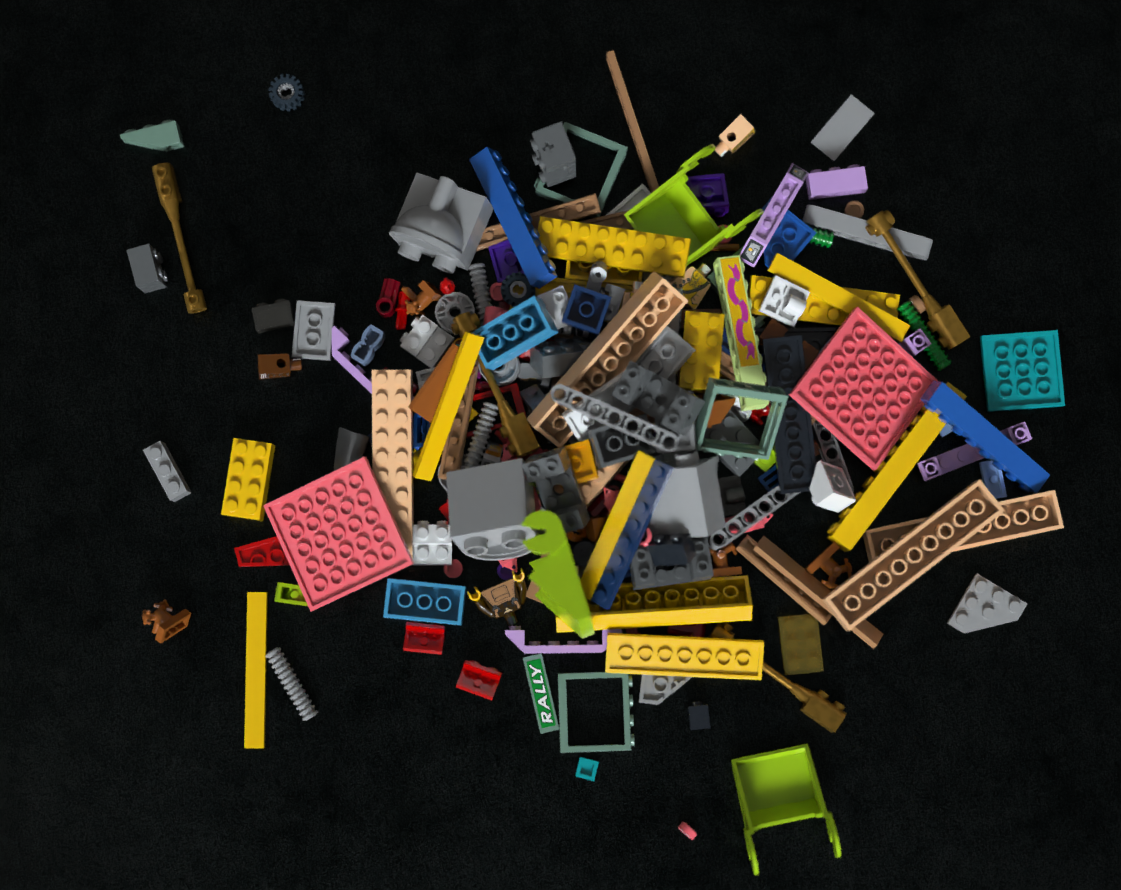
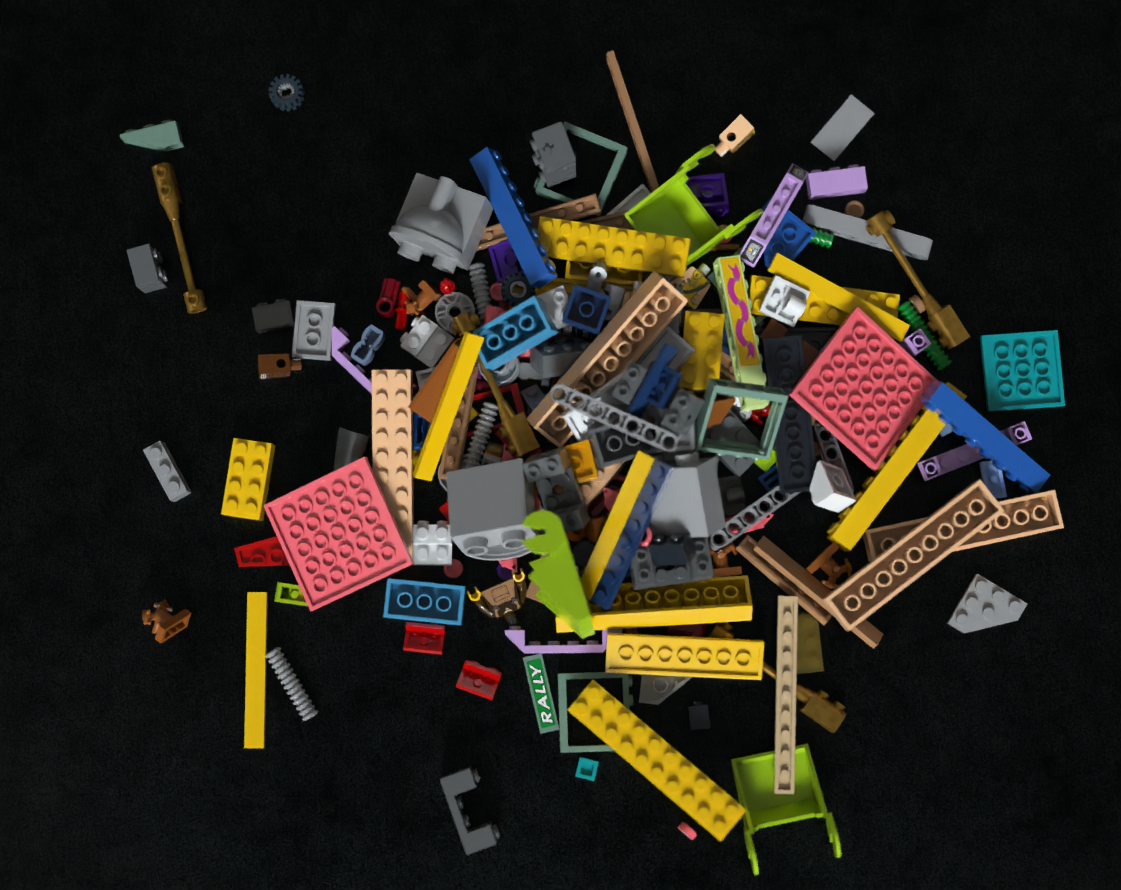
none -> dark grey plate [440,765,500,855]
none -> yellow brick [568,680,746,841]
none -> dark blue bracket [627,343,682,419]
none -> tan plate [774,596,798,794]

